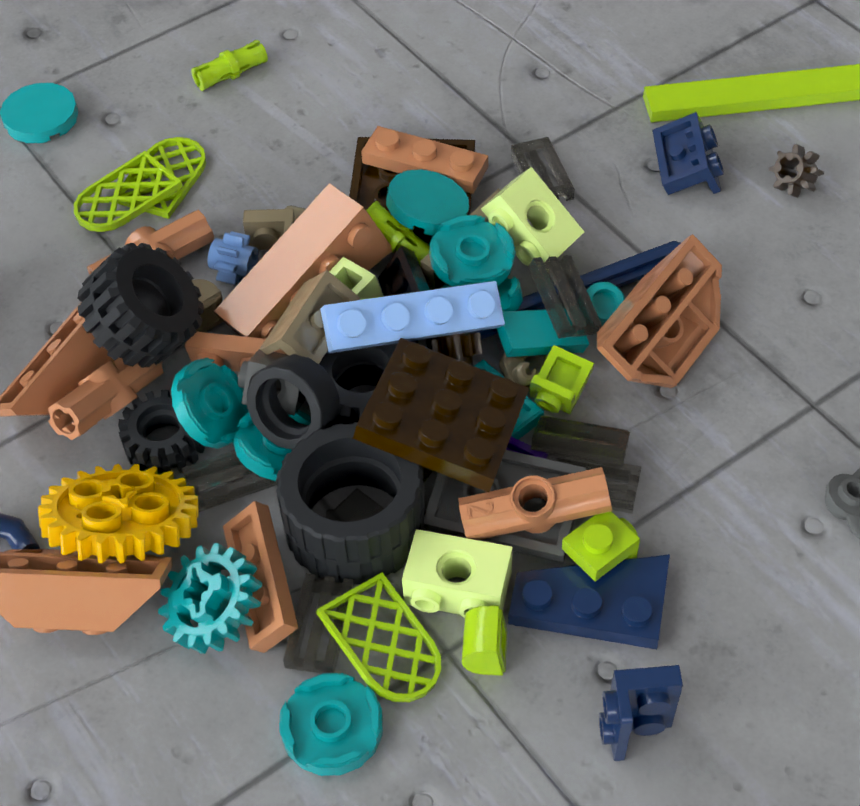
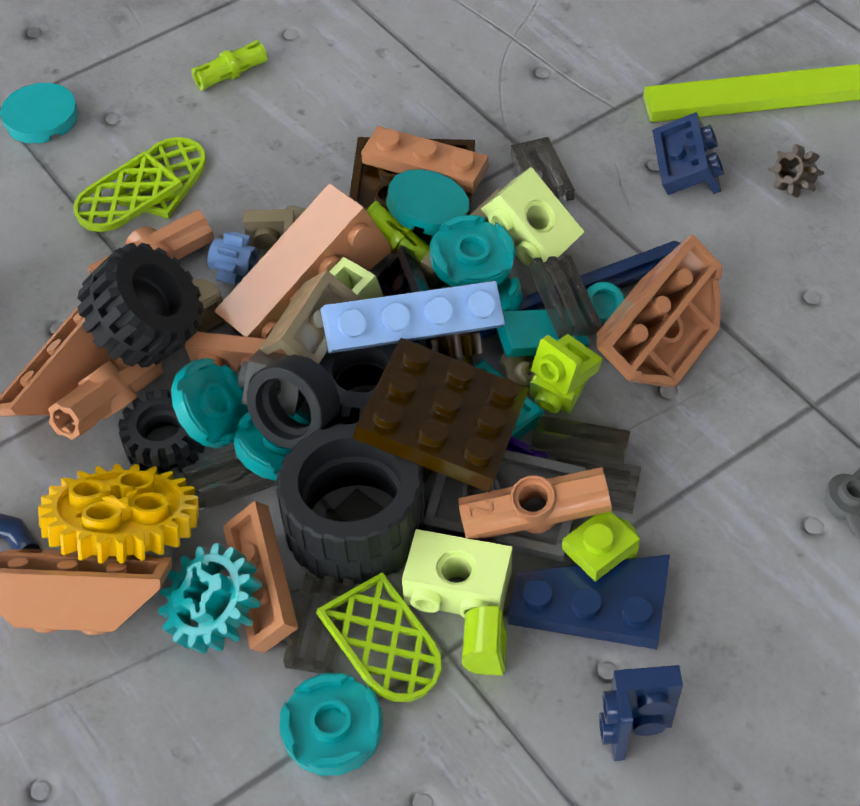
none -> lime bracket [531,334,603,396]

